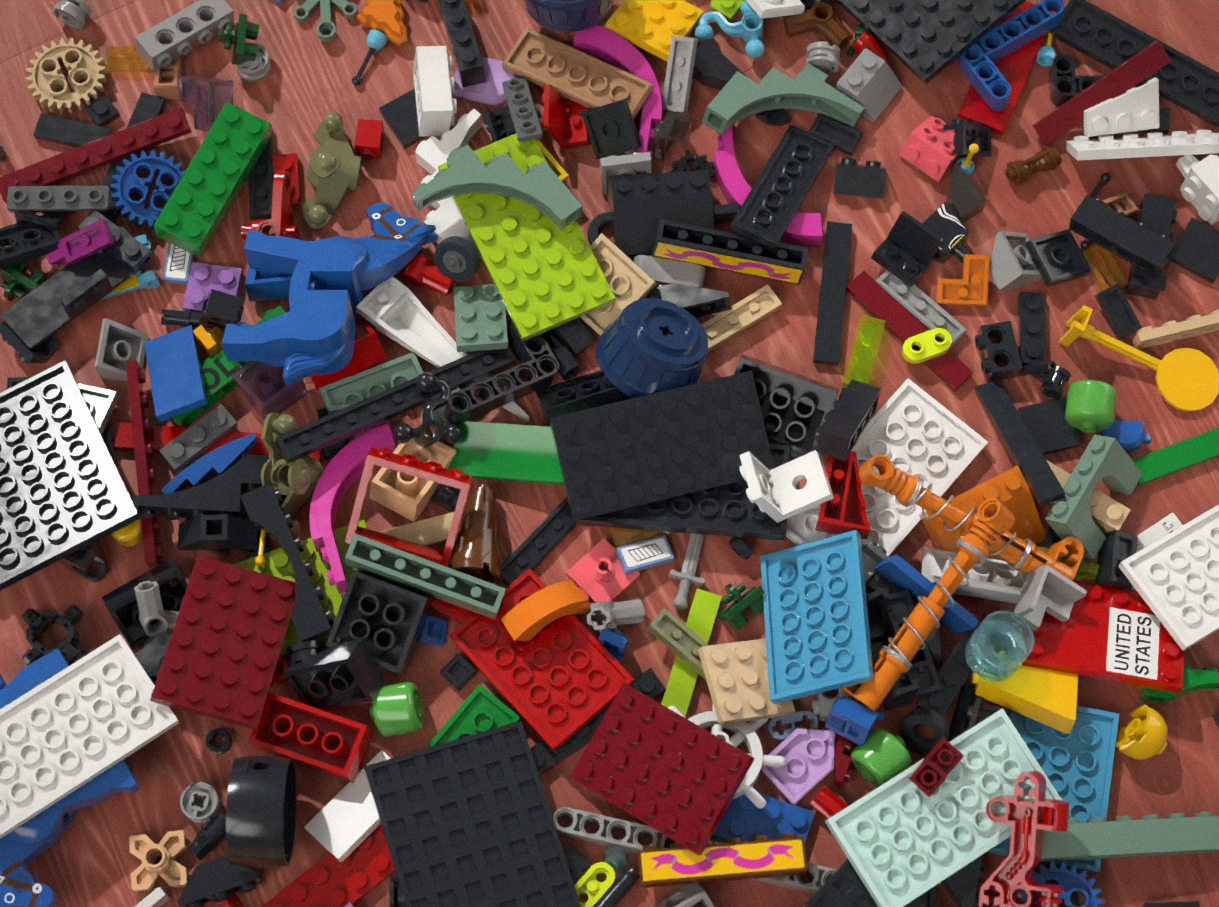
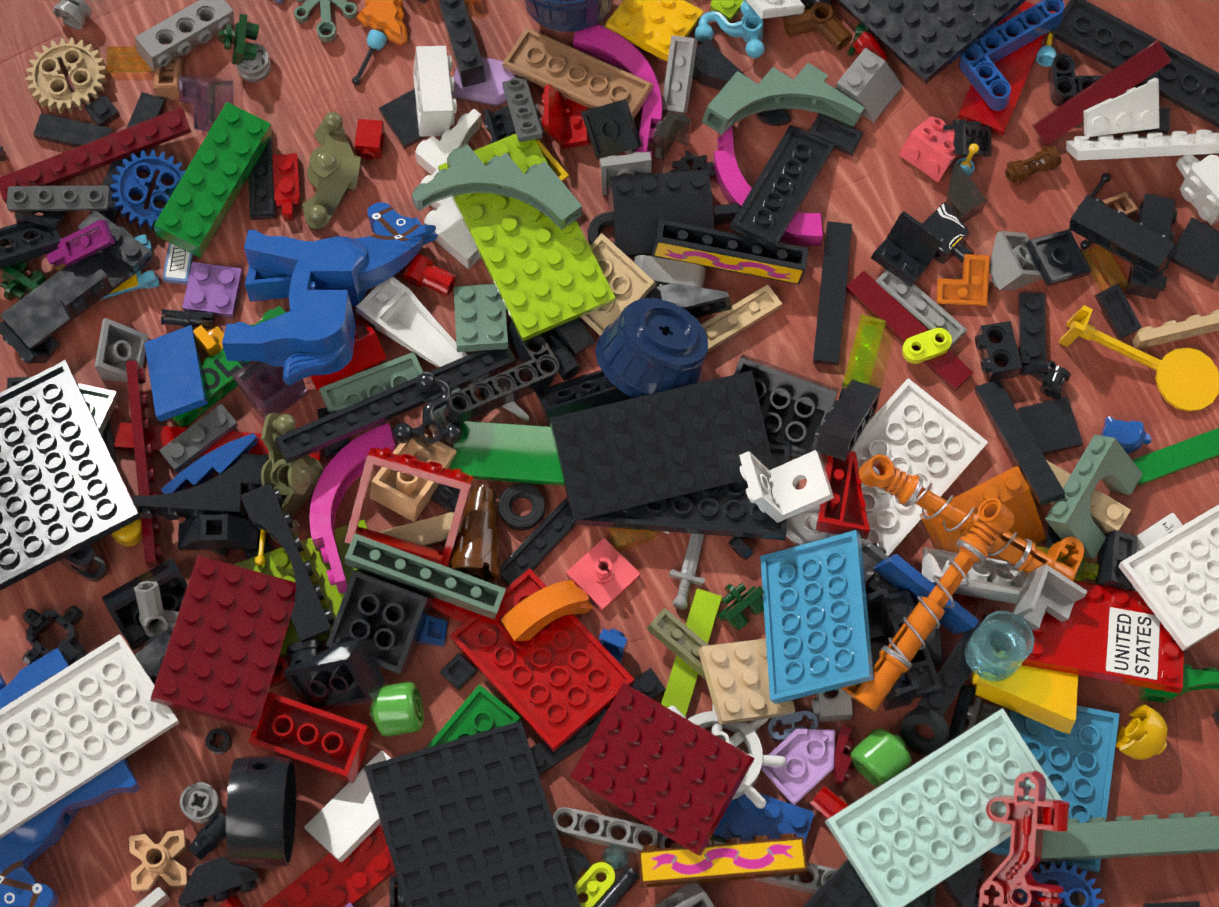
black brick [198,289,244,330] -> none
red piece [241,170,299,240] -> none
black wheel [434,236,480,281] -> none
light grey piece [587,599,645,630] -> none
tile [615,535,674,574] -> none
light grey wheel [805,41,840,75] -> none
blue piece [825,696,885,746] -> none
black bracket [833,158,886,198] -> none
dark red slope [908,737,964,797] -> none
bright green head [1065,380,1117,433] -> none
none -> black tyre [498,483,545,531]

